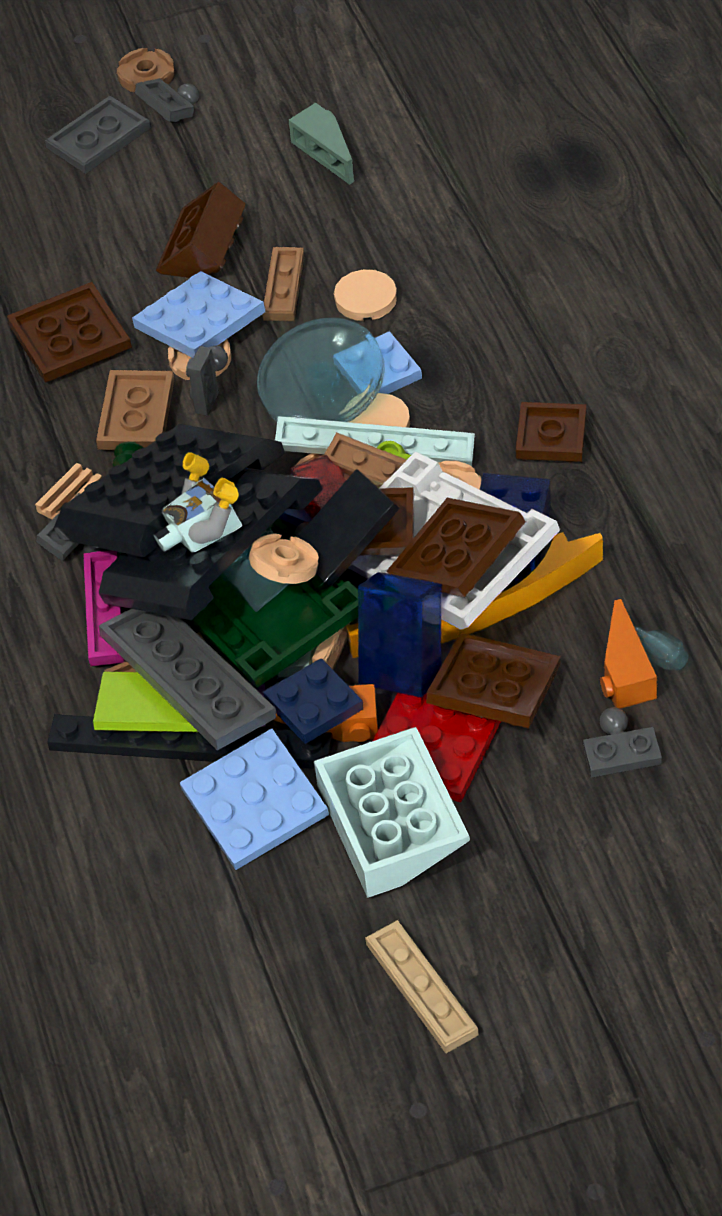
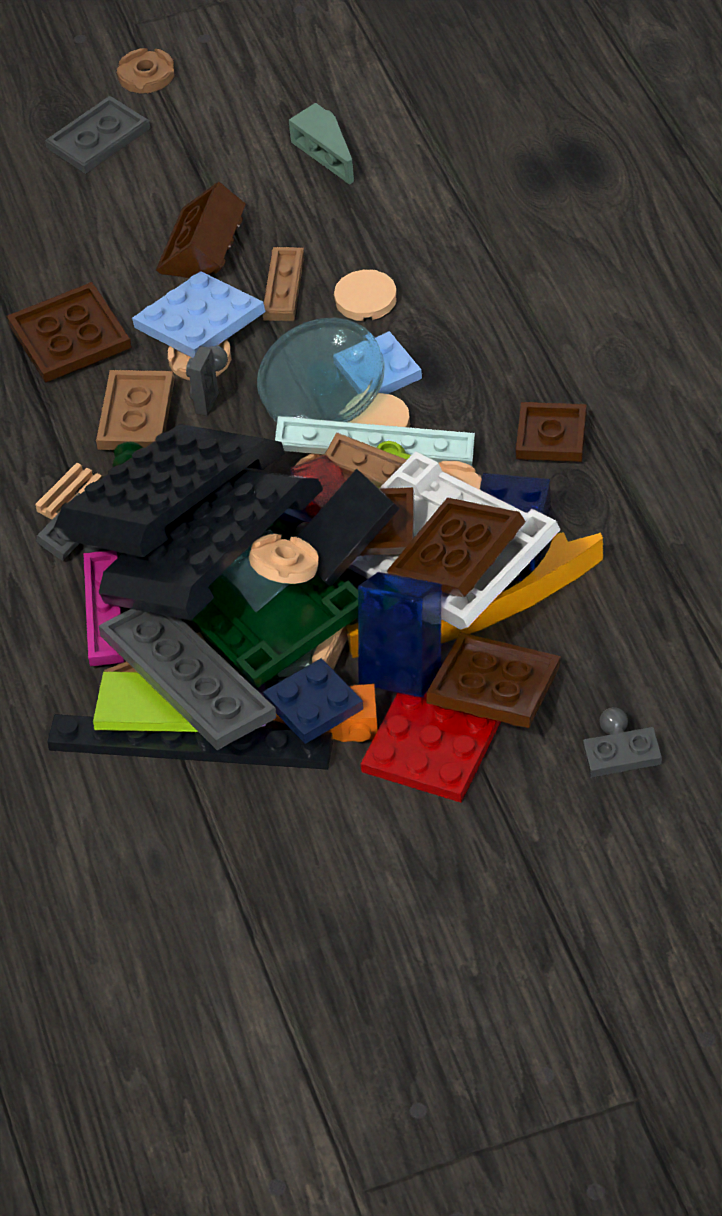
dark grey plate [135,78,199,122] -> none
torso [154,452,242,552] -> none
light blue plate [179,729,329,870] -> none
light aqua slope [314,727,470,898] -> none
tan tile [365,920,479,1053] -> none
orange slope [600,599,657,709] -> none
clear light blue plant [635,627,688,670] -> none

